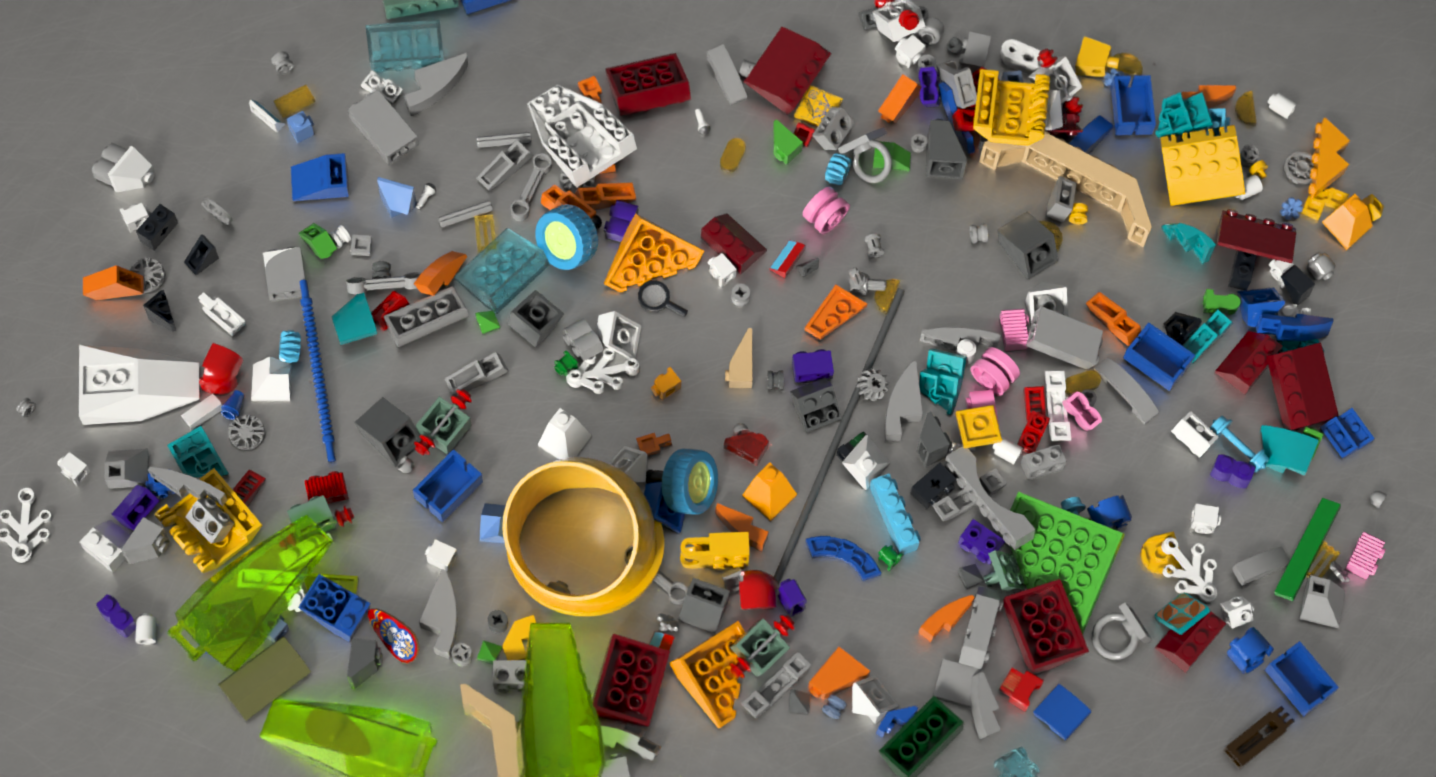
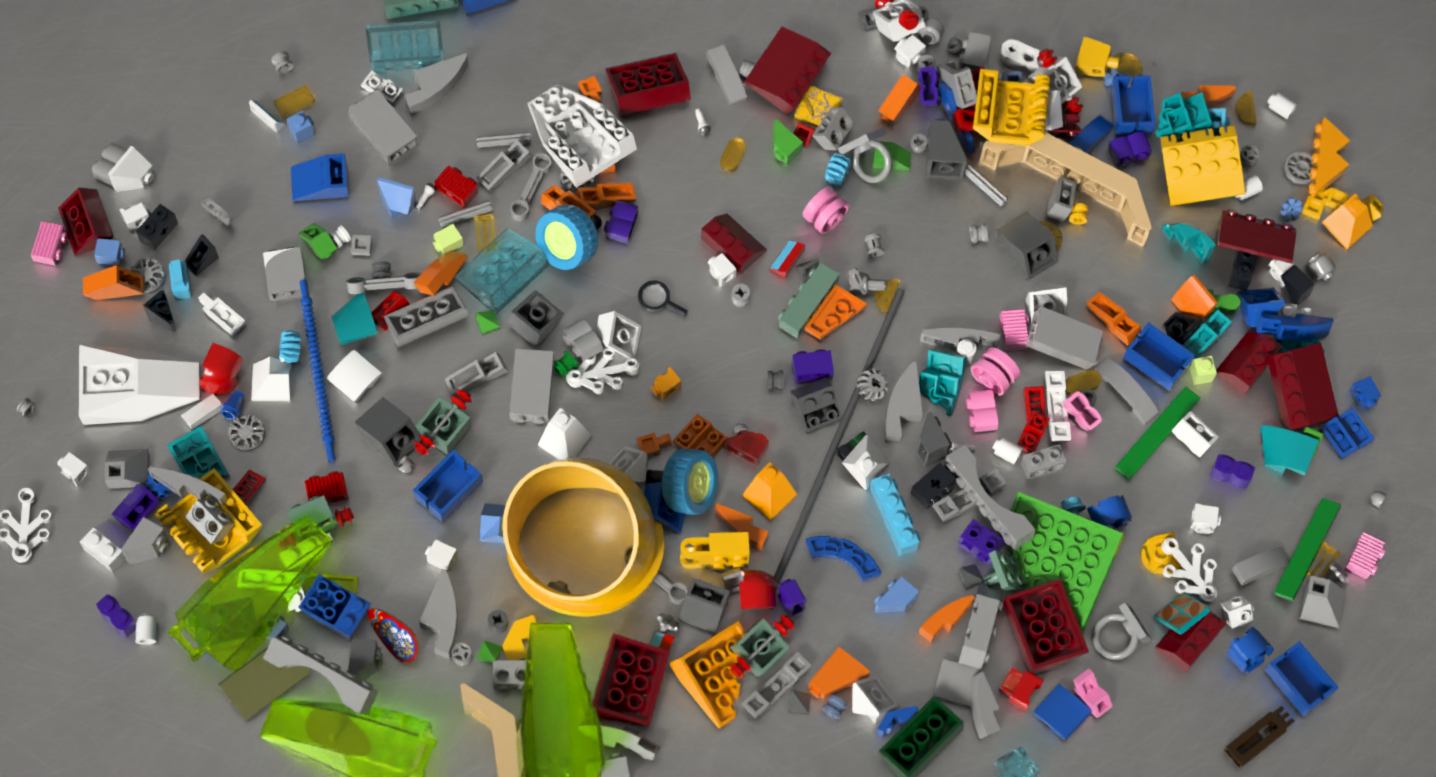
light orange slope [603,213,704,292] -> none
tan slope [725,328,752,388] -> none
green brick [878,545,903,571] -> none
yellow tile [955,405,1002,449] -> none
medium azure piece [1210,415,1269,473] -> none
yellow tile [1248,160,1268,180] -> none
none -> bright pink brick [31,221,68,266]
none -> dark red slope [58,187,114,255]
none -> medium blue brick [94,239,125,266]
none -> medium azure piece [169,260,192,300]
none -> light grey arch [263,635,379,714]
none -> white slope [327,349,383,402]
none -> yellowish green brick [433,224,464,255]
none -> red brick [434,165,478,208]
none -> light grey brick [509,349,554,424]
none -> orange slope [673,414,729,457]
none -> sand green brick [778,263,840,339]
none -> medium blue slope [874,576,919,613]
none -> light grey axle [964,164,1008,206]
none -> bright pink brick [1073,668,1113,718]
none -> dark purple brick [1108,131,1152,167]
none -> green tile [1114,386,1200,480]
none -> orange slope [1171,275,1218,323]
none -> yellowish green brick [1189,356,1217,385]
none -> blue brick [1349,376,1381,409]

